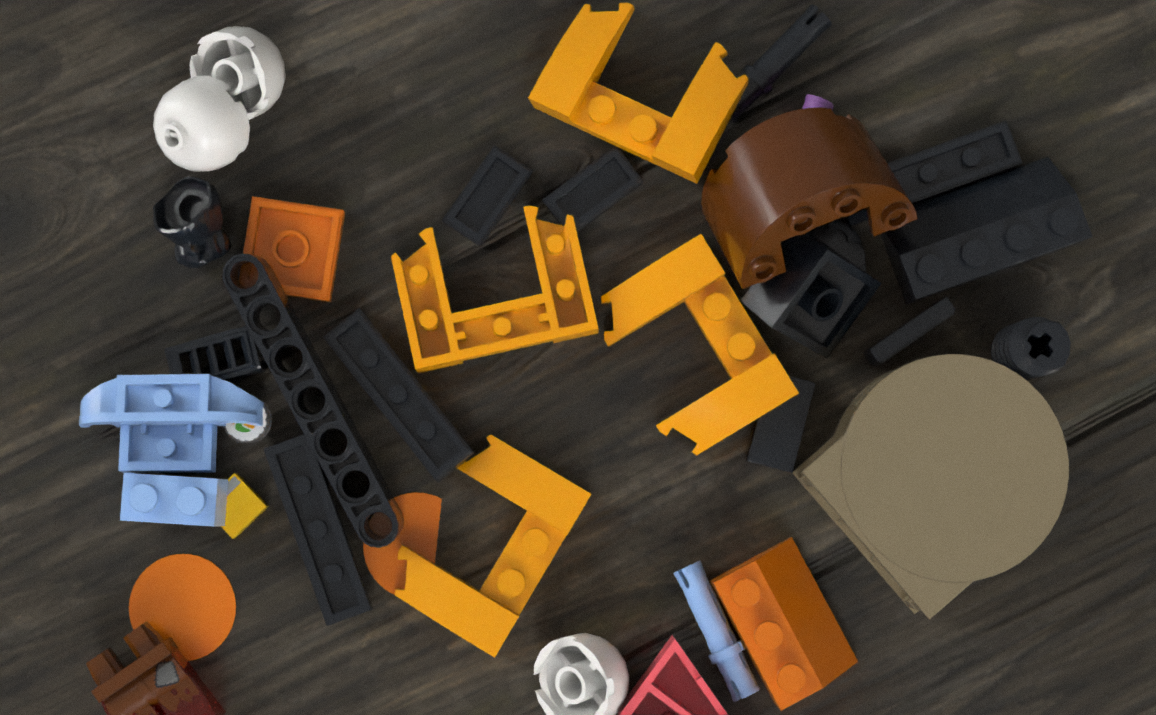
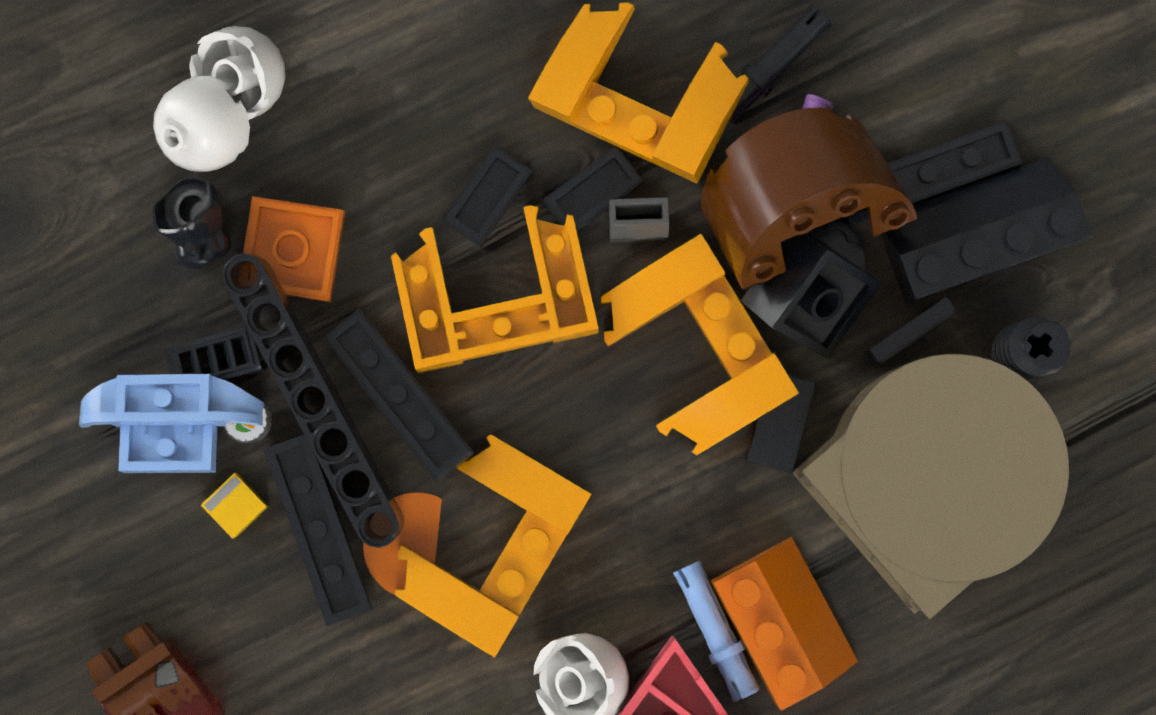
light blue brick [120,473,228,527] -> none
orange sticker [129,554,236,662] -> none
none -> dark grey piece [608,198,669,243]

